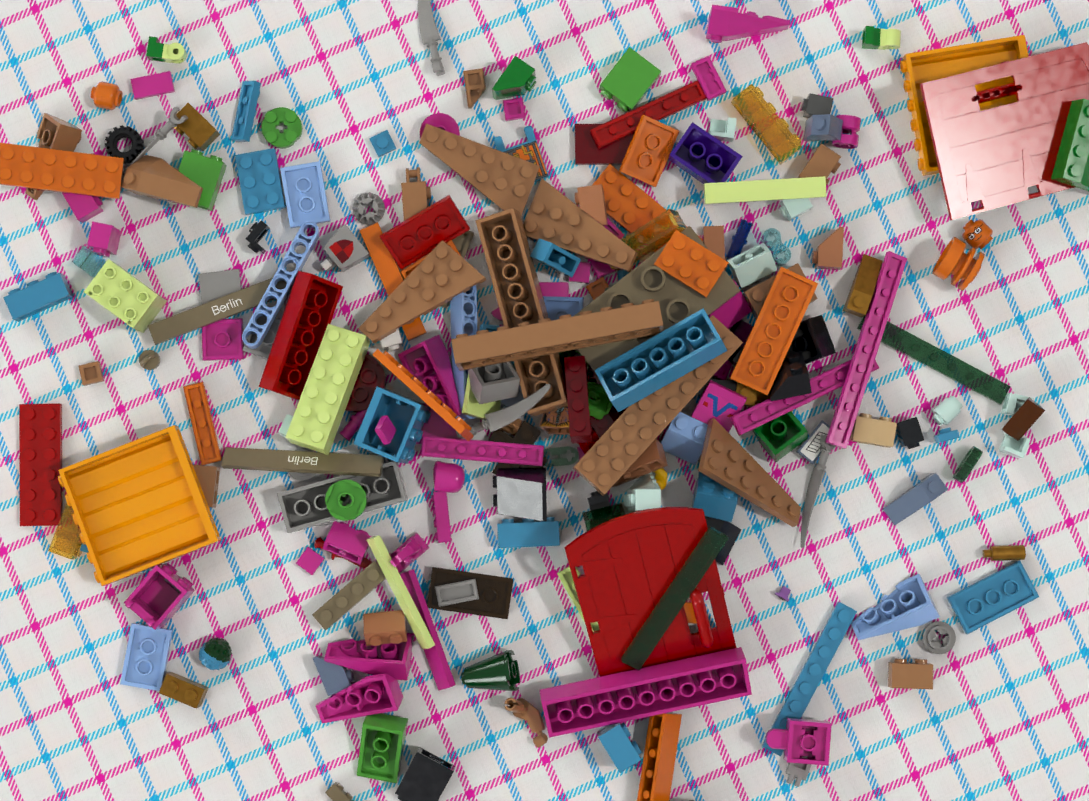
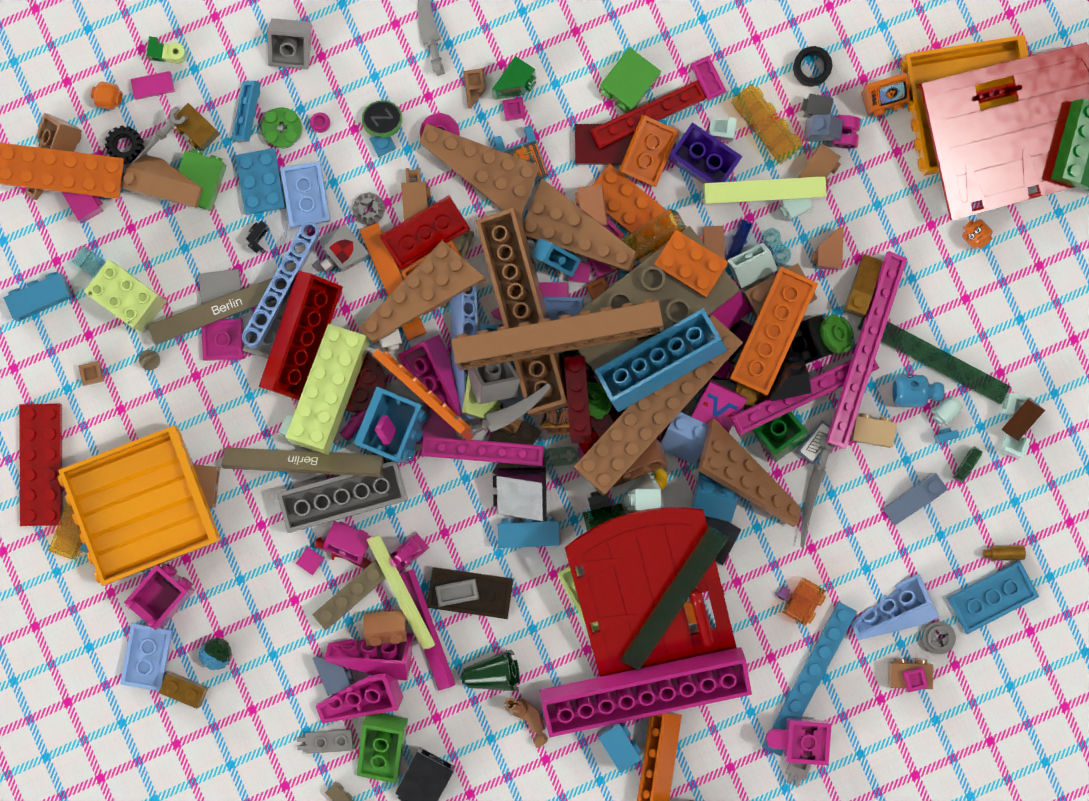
dark pink brick [87,221,121,257] -> none
orange tile [183,382,222,465] -> none
bright green plate [325,479,367,521] -> none
dark pink piece [431,491,452,543] -> none
dark pink helmet [433,461,465,493] -> none
dark pink wedge [706,5,790,43] -> none
leg [862,26,901,50] -> none
black brick [896,417,924,449] -> none
orange wheel [932,237,985,291] -> none
none -> light grey slope [267,18,312,69]
none -> light grey hinge [297,729,353,754]
none -> dark pink plate [310,112,330,133]
none -> black tile [362,101,402,138]
none -> clear orange brick [782,577,826,626]
none -> black tyre [793,46,833,87]
none -> bright green tile [820,314,854,355]
none -> orange slope [861,73,910,117]
none -> dark azure piece [892,373,944,408]
none -> dark pink tile [902,667,929,693]

